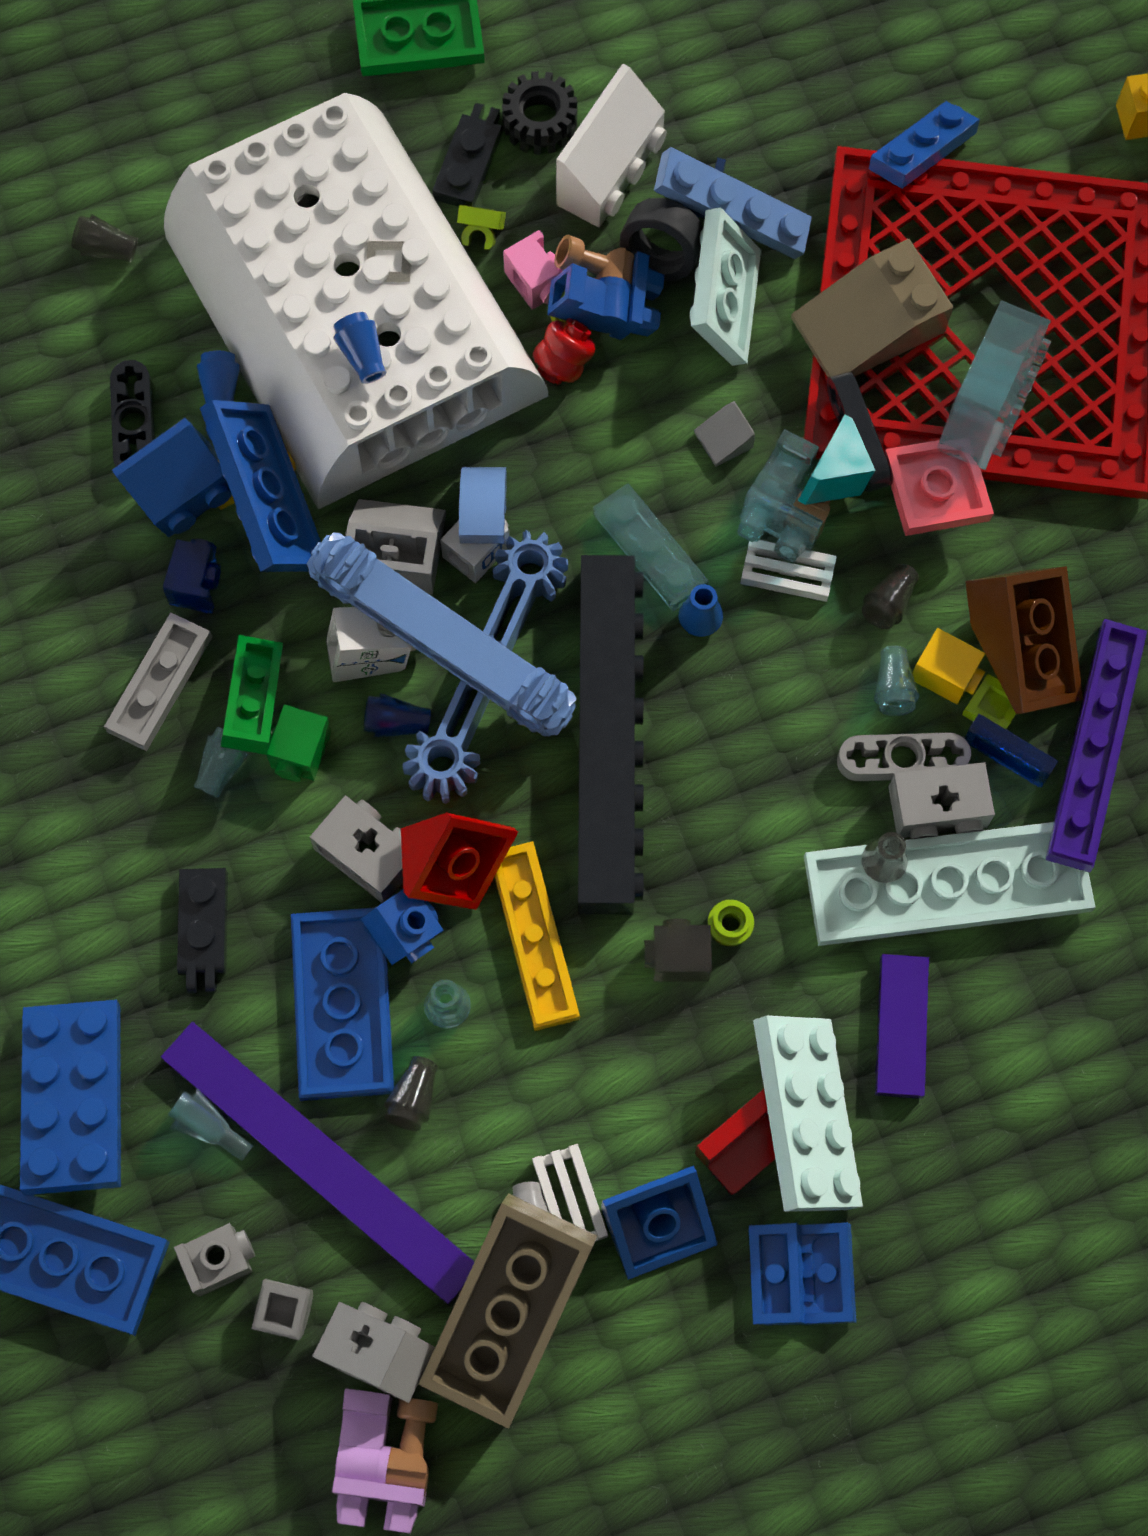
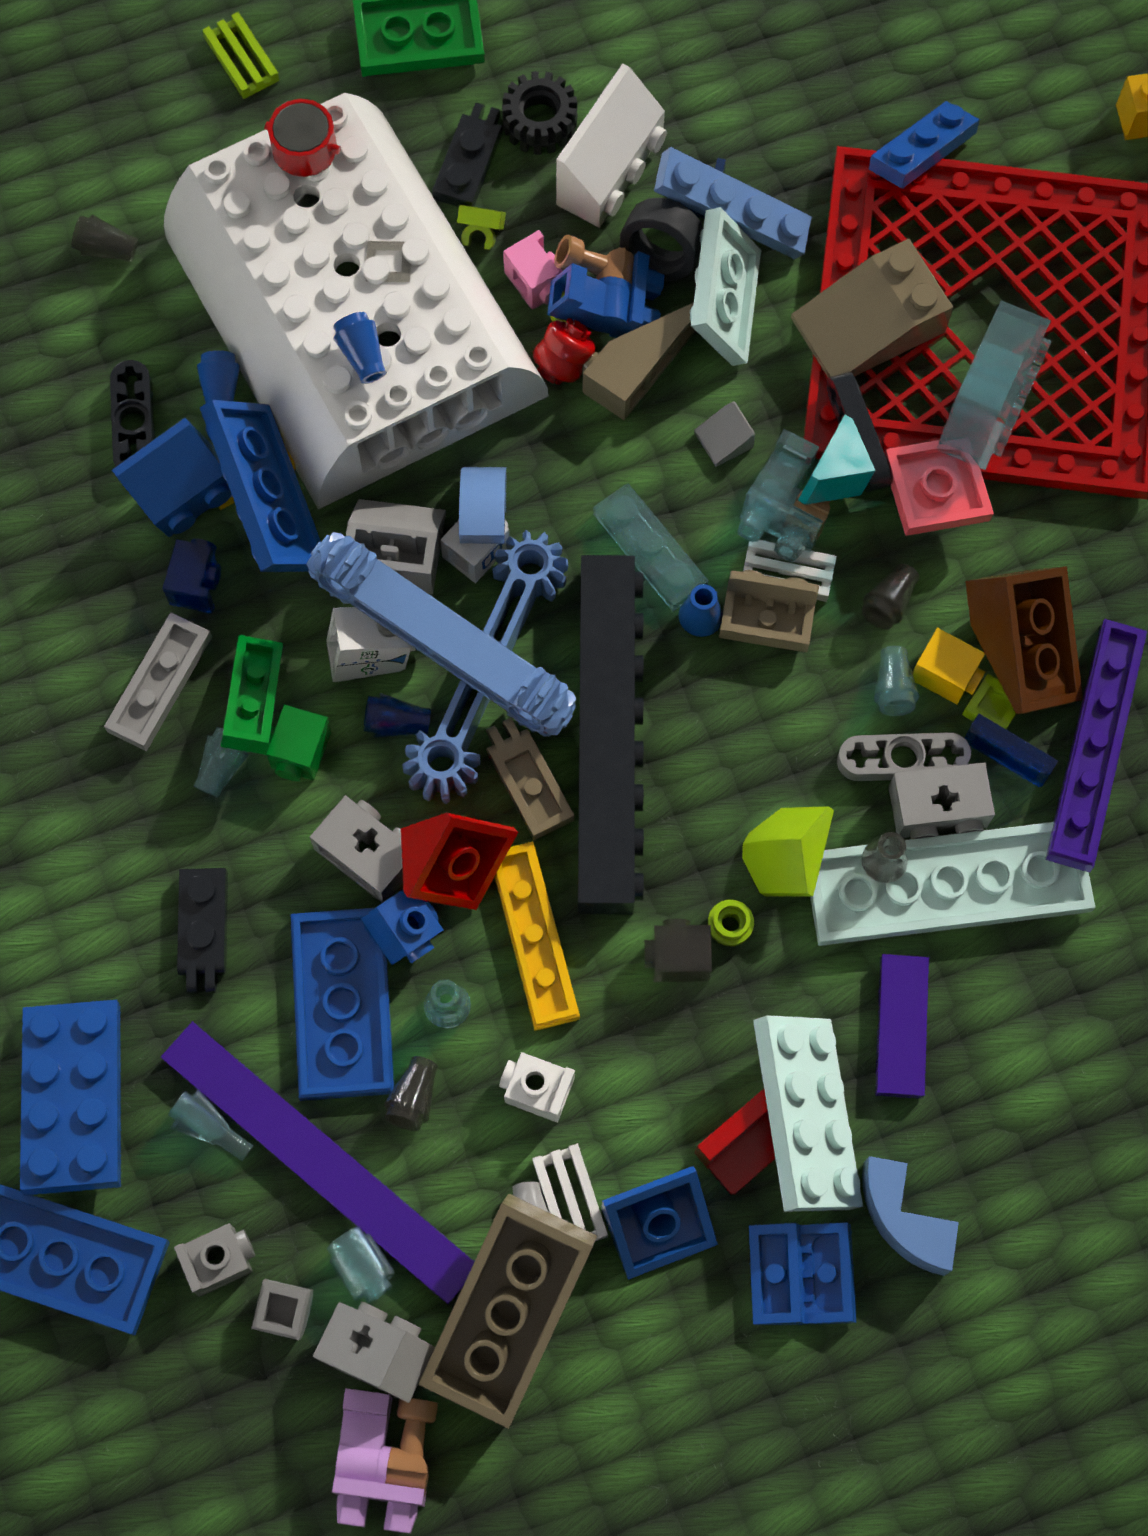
none -> lime tile [202,12,280,99]
none -> piece [264,99,341,177]
none -> clear light blue brick [327,1226,395,1303]
none -> dark tan hinge [486,717,574,841]
none -> white brick [499,1052,575,1123]
none -> dark tan slope [582,303,696,420]
none -> dark tan bracket [719,570,819,653]
none -> lime slope [742,806,834,897]
none -> medium blue brick [862,1156,959,1276]

